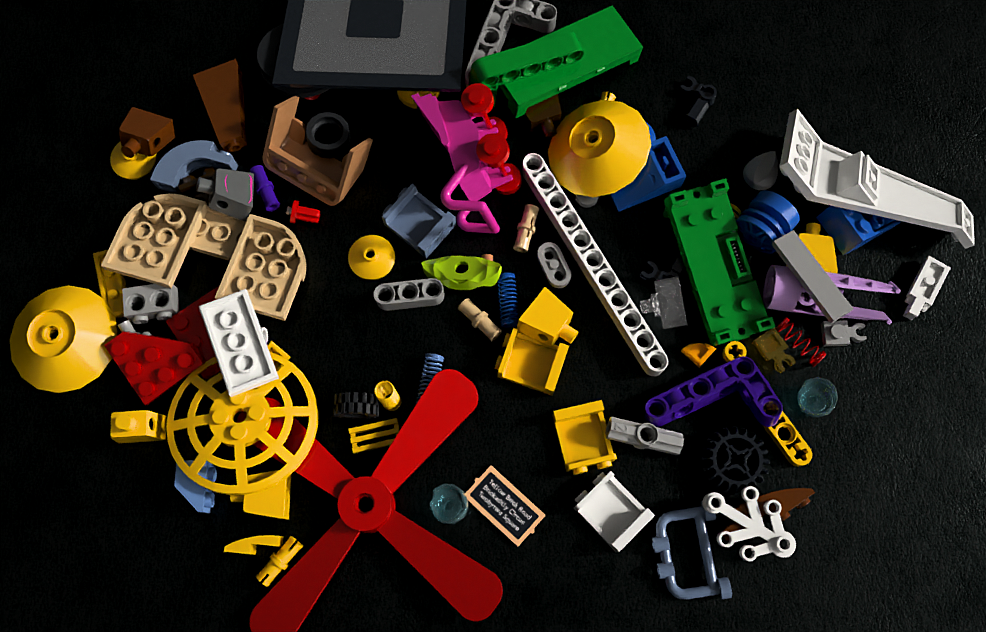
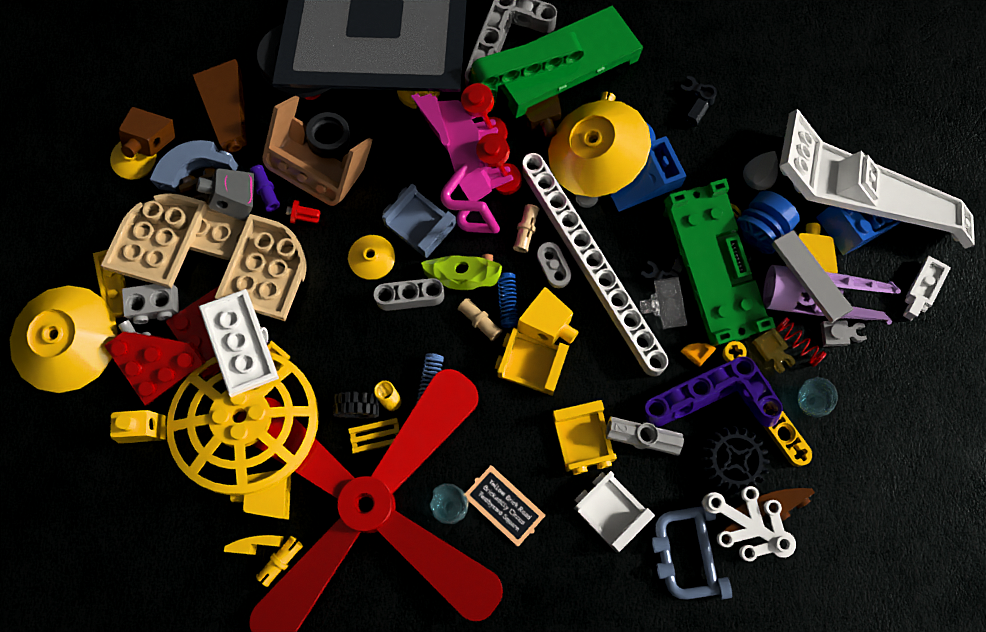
medium blue slope [174,460,217,513] -> none

